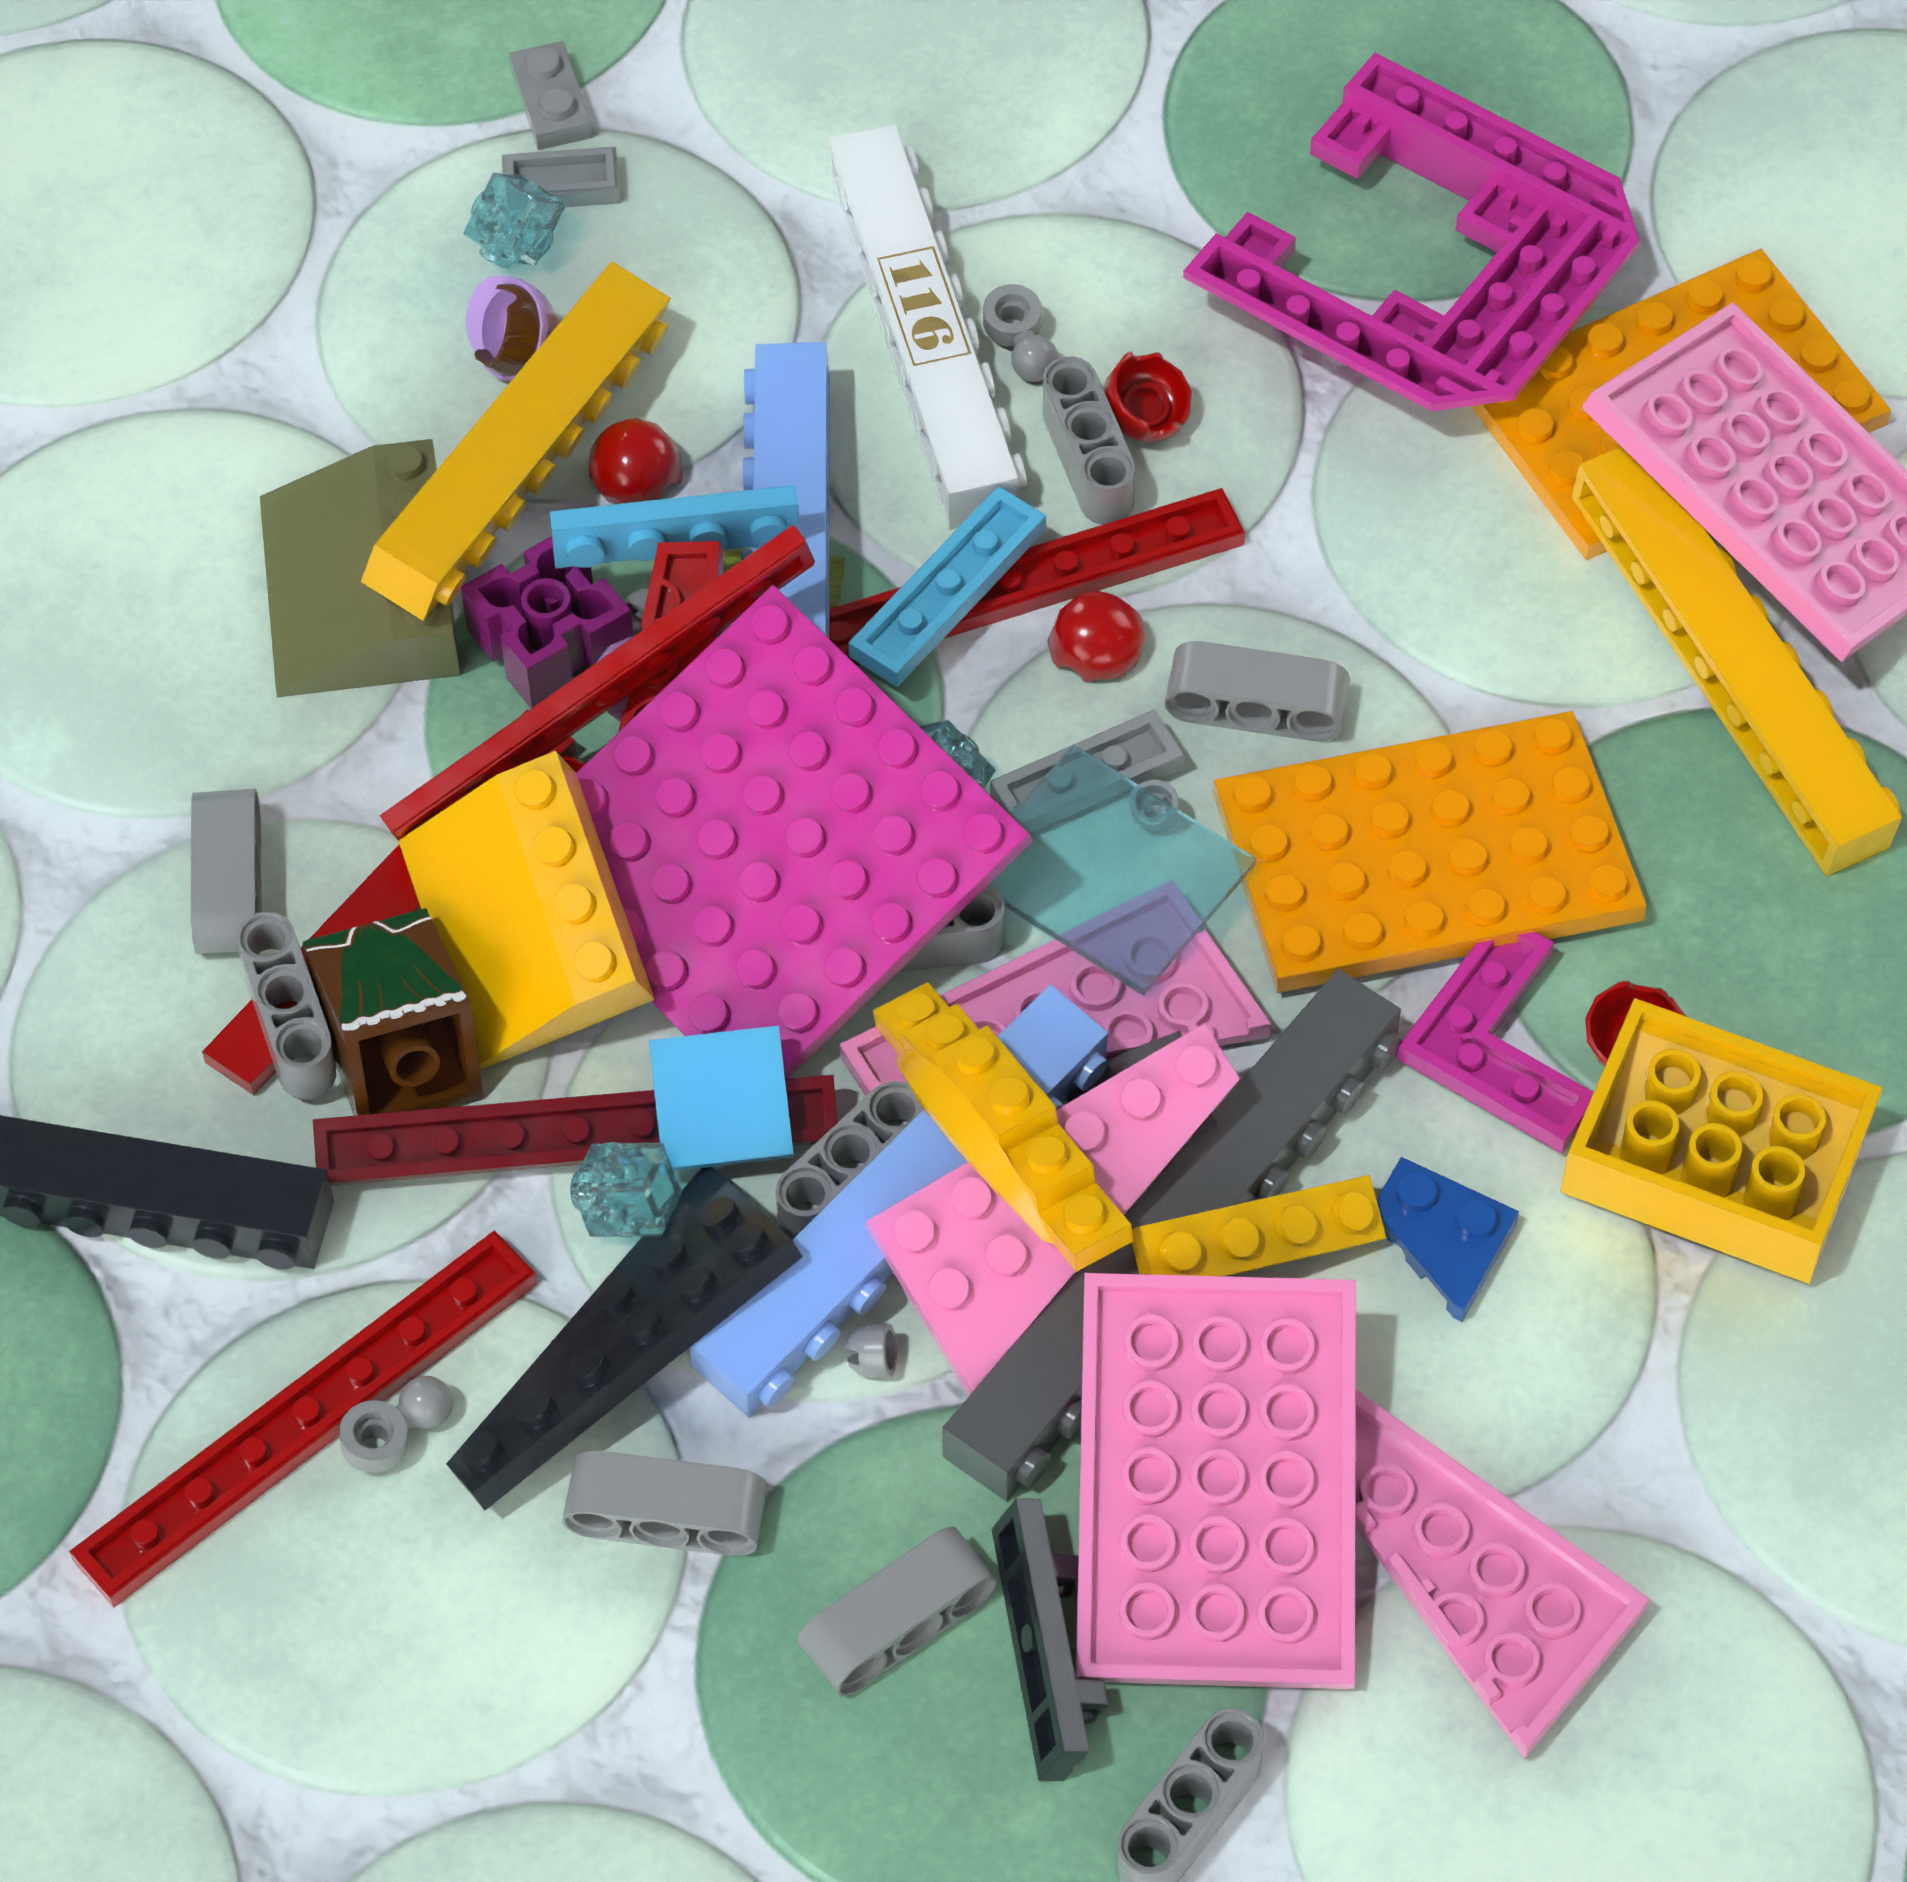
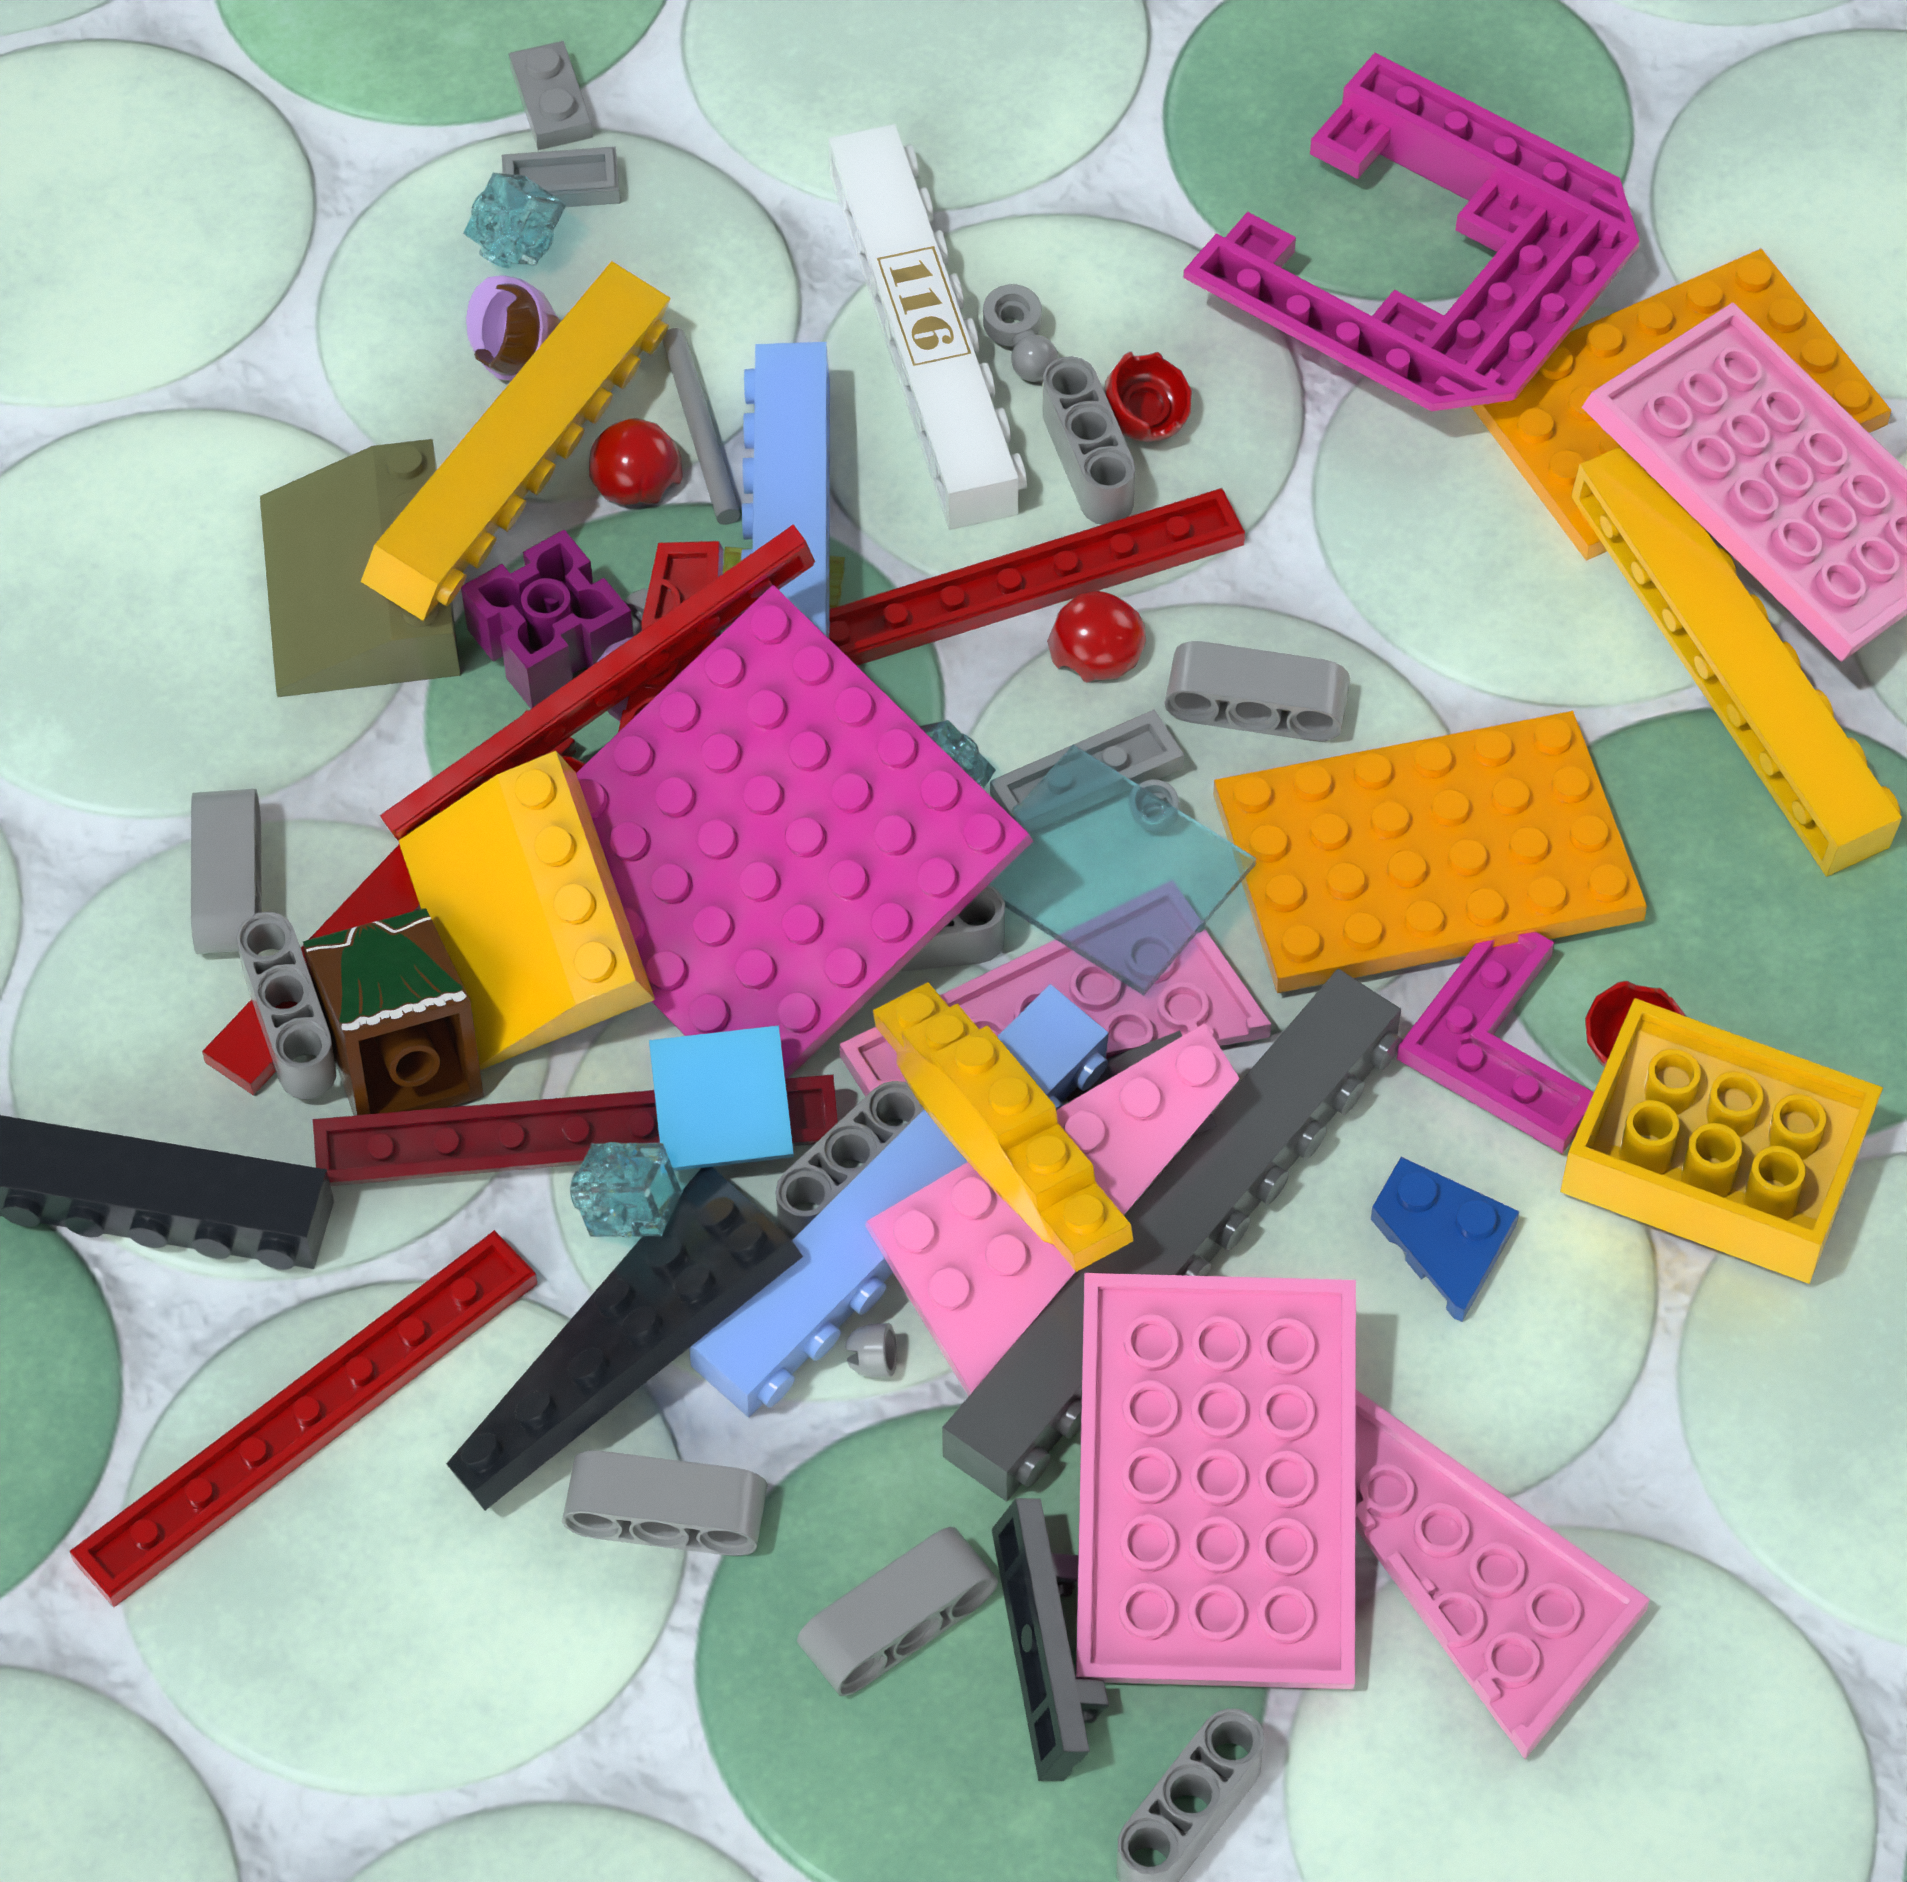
light grey plate [340,1376,453,1473] -> none
medium azure plate [549,485,799,568] -> none
medium azure plate [848,486,1046,687] -> none
yellow plate [1131,1175,1386,1277] -> none
none -> light grey bar [662,328,740,525]

